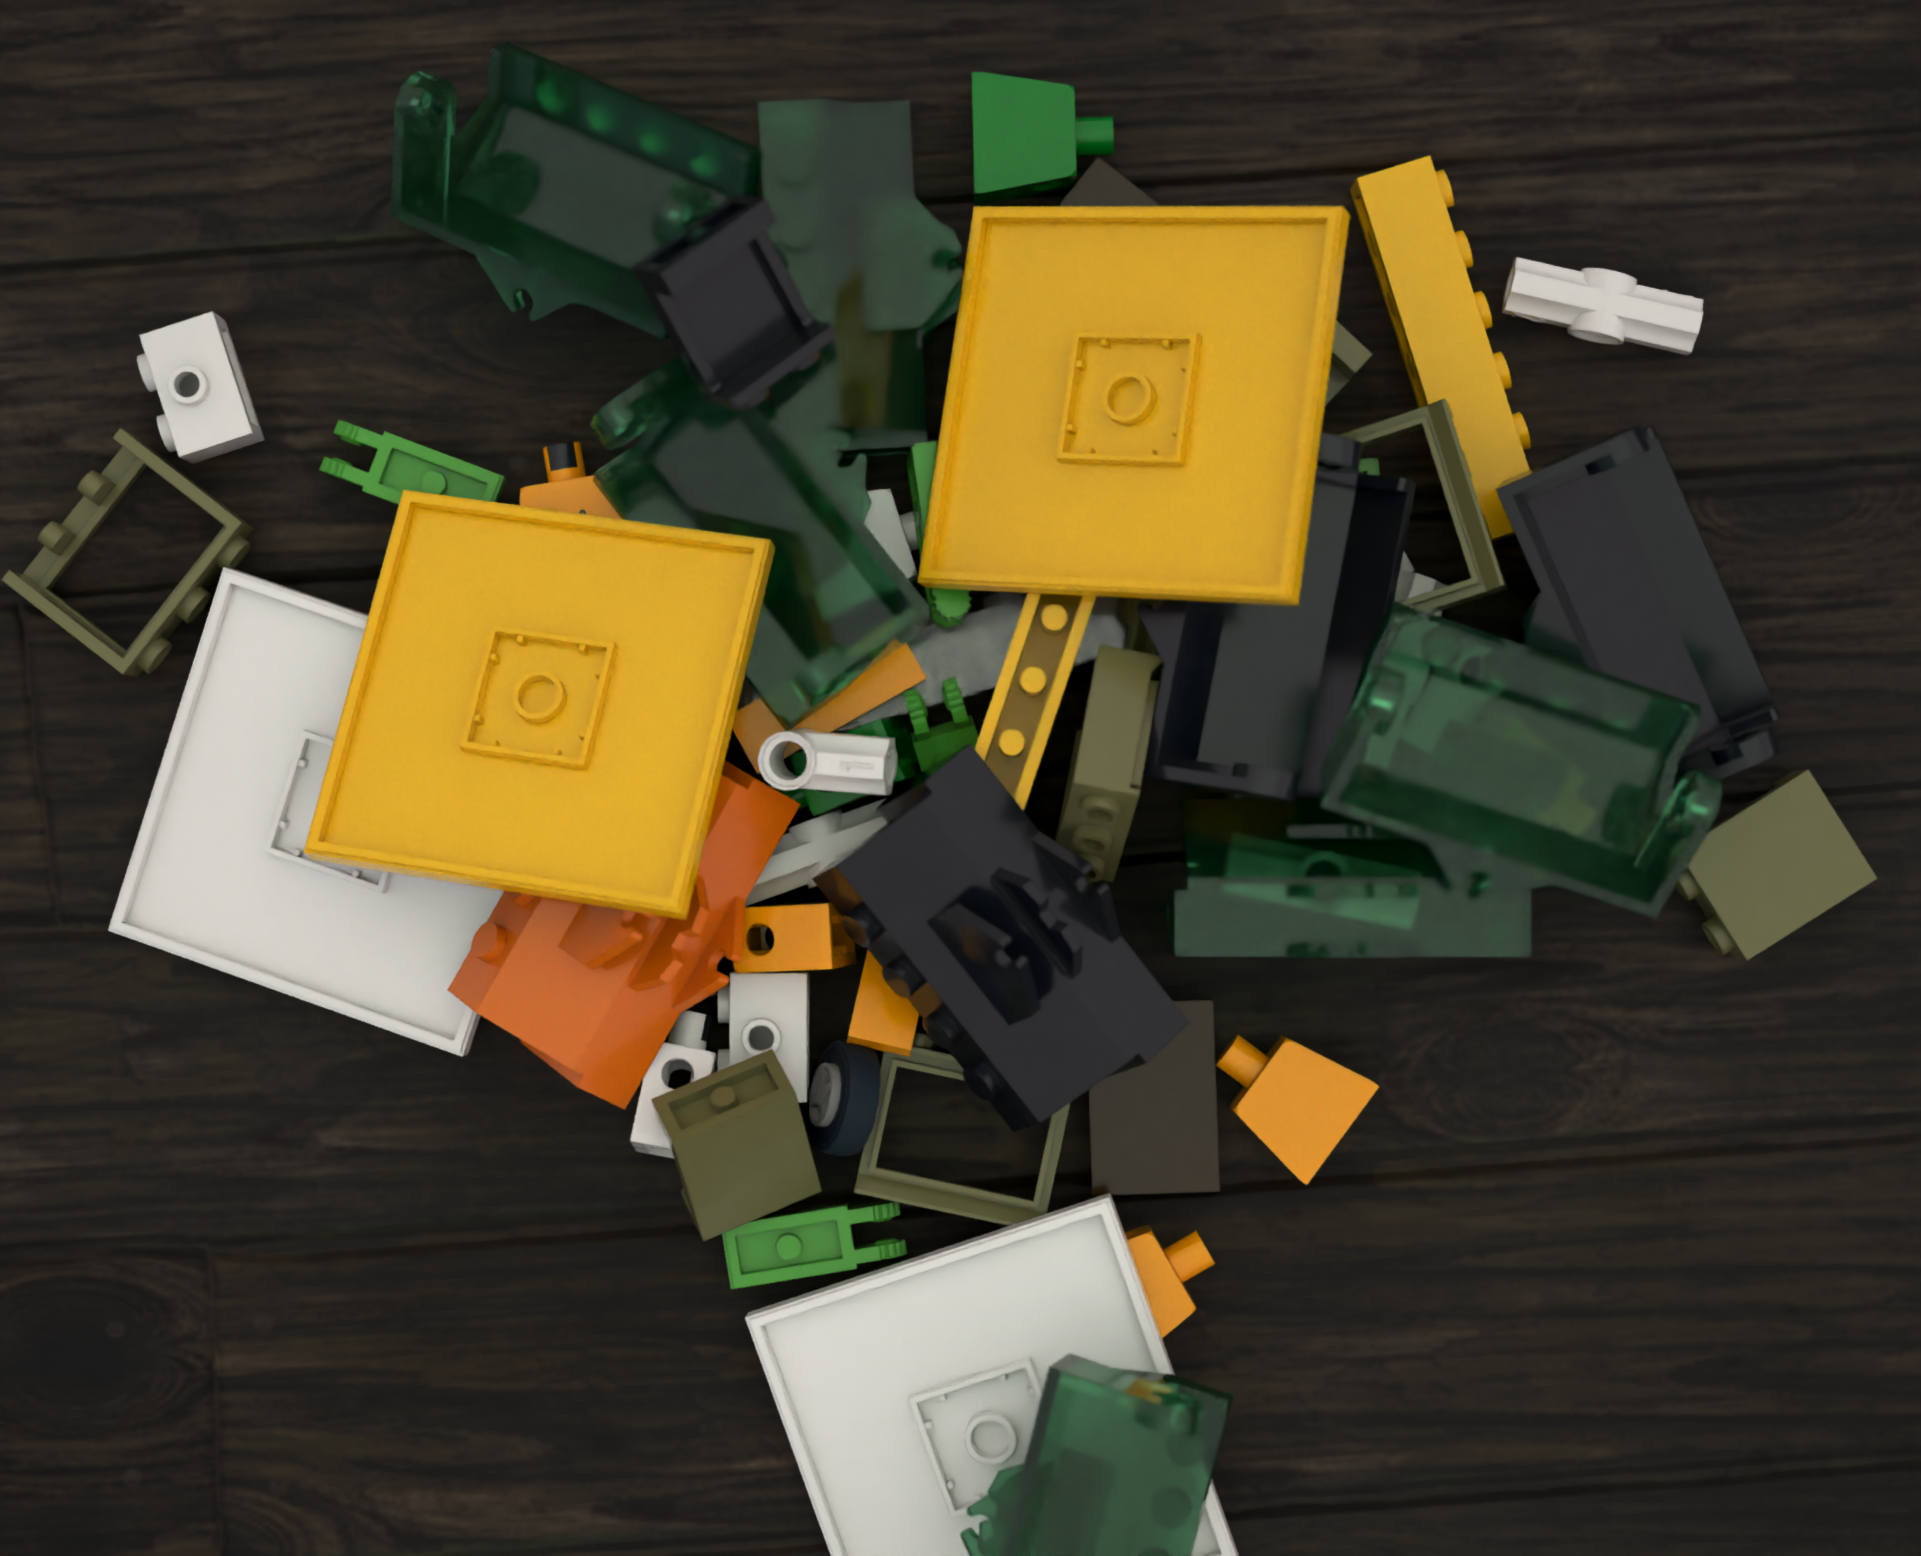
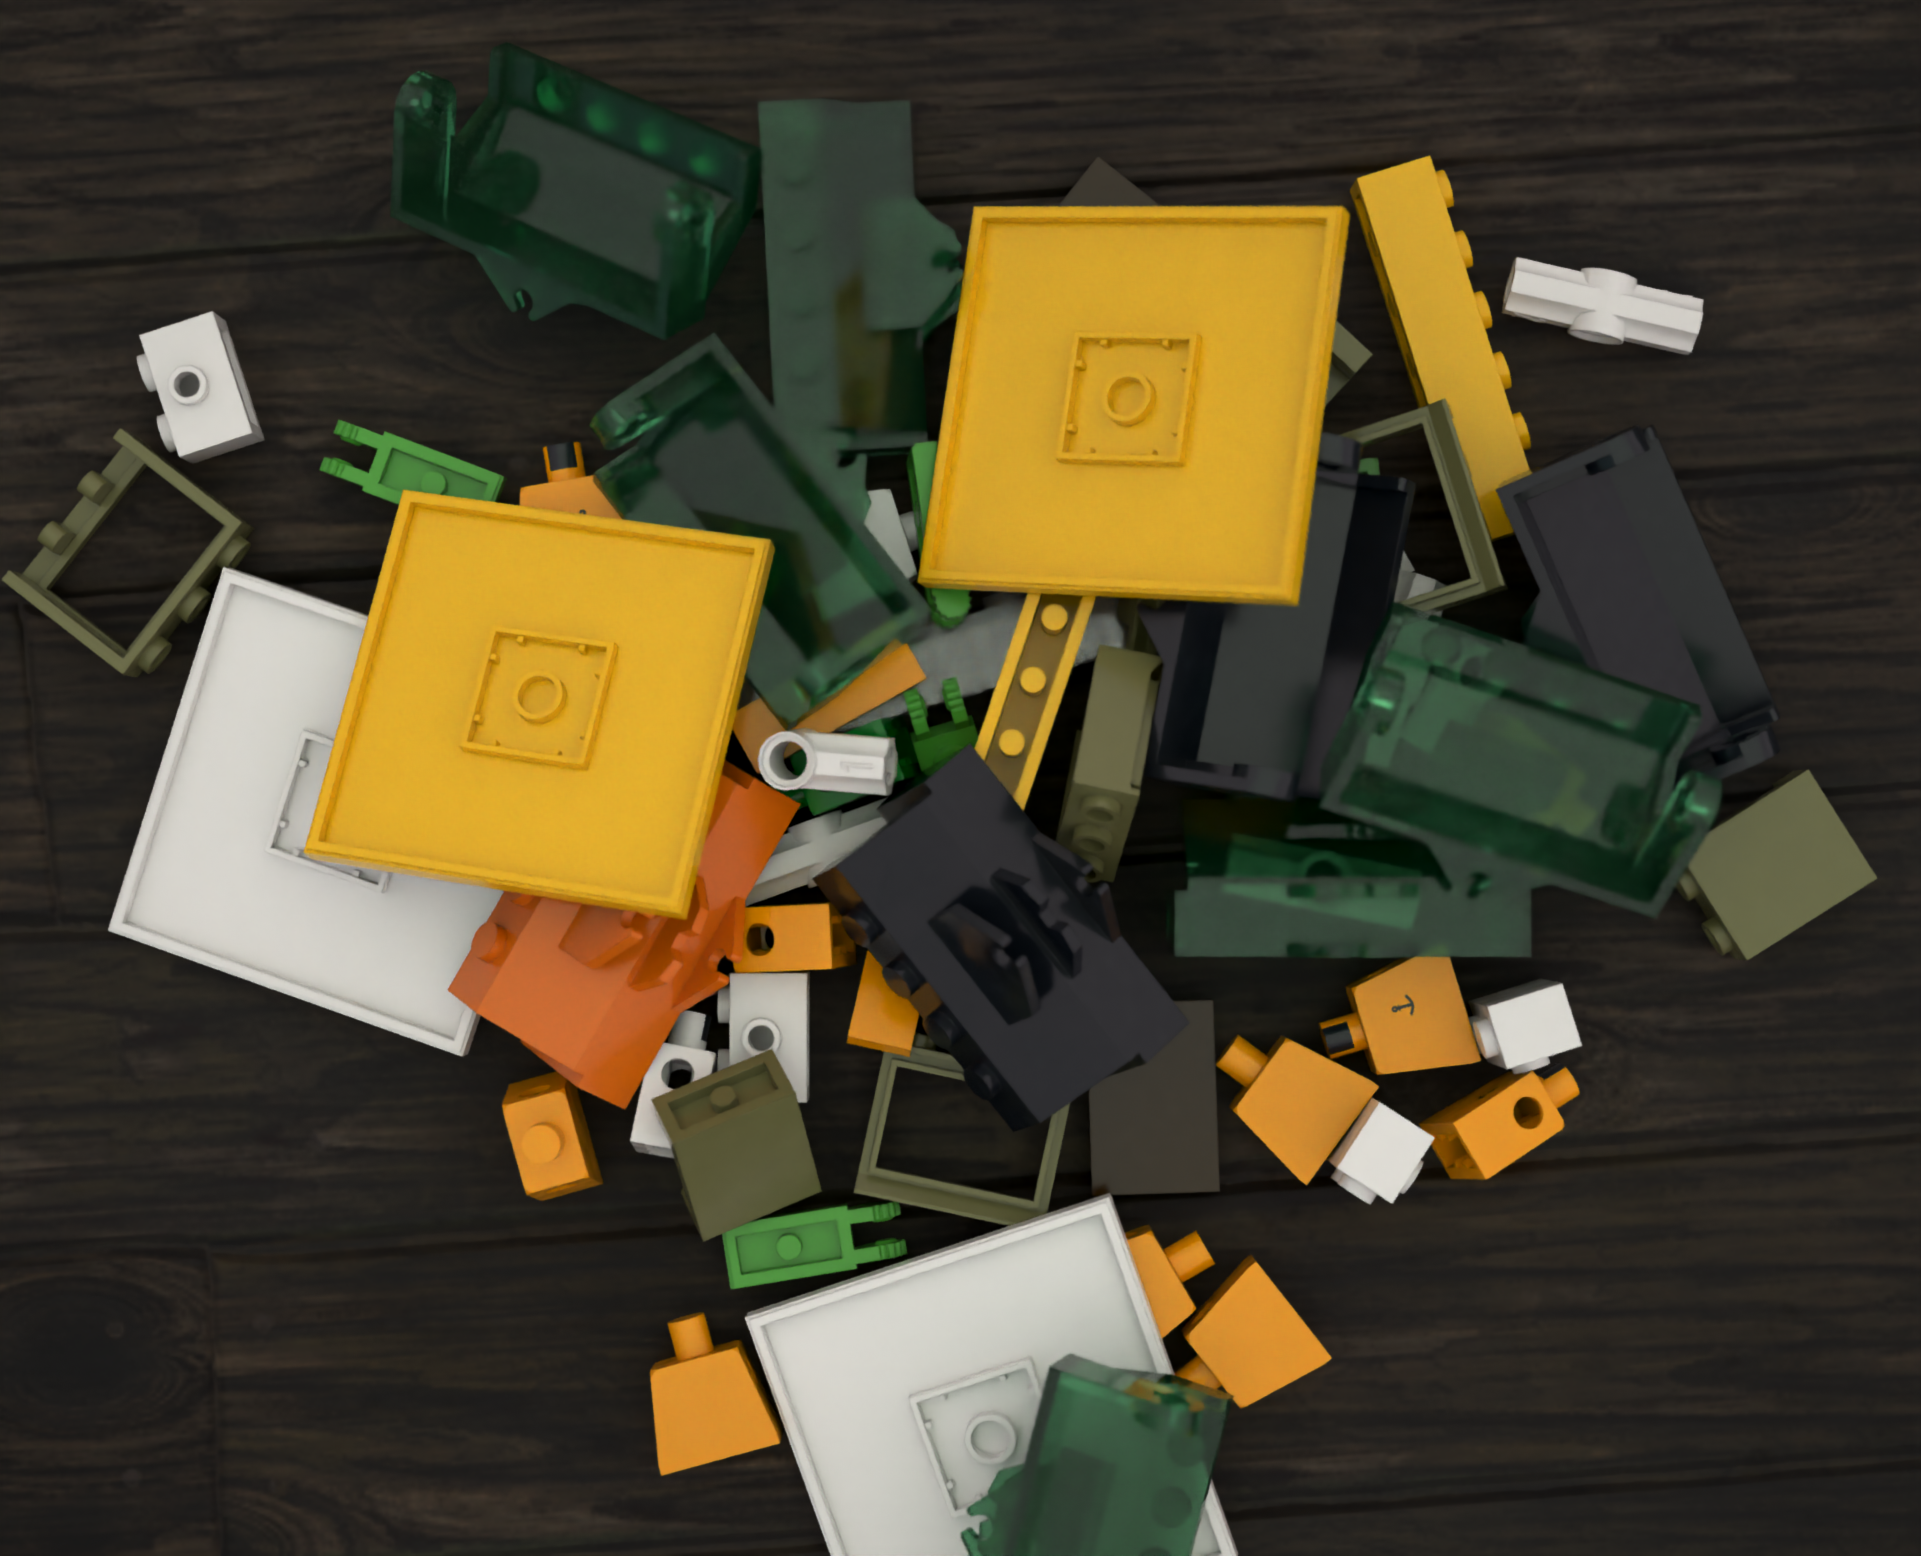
black panel [630,194,837,411] -> none
black wheel [809,1039,881,1156] -> none
green torso [971,72,1114,205] -> none
none -> light orange torso [502,1071,603,1201]
none -> light orange torso [650,1312,783,1476]
none -> light orange torso [1174,1254,1332,1409]
none -> light orange torso [1319,942,1481,1075]
none -> white brick [1326,1097,1434,1205]
none -> light orange torso [1419,1062,1580,1180]
none -> white brick [1468,979,1582,1074]

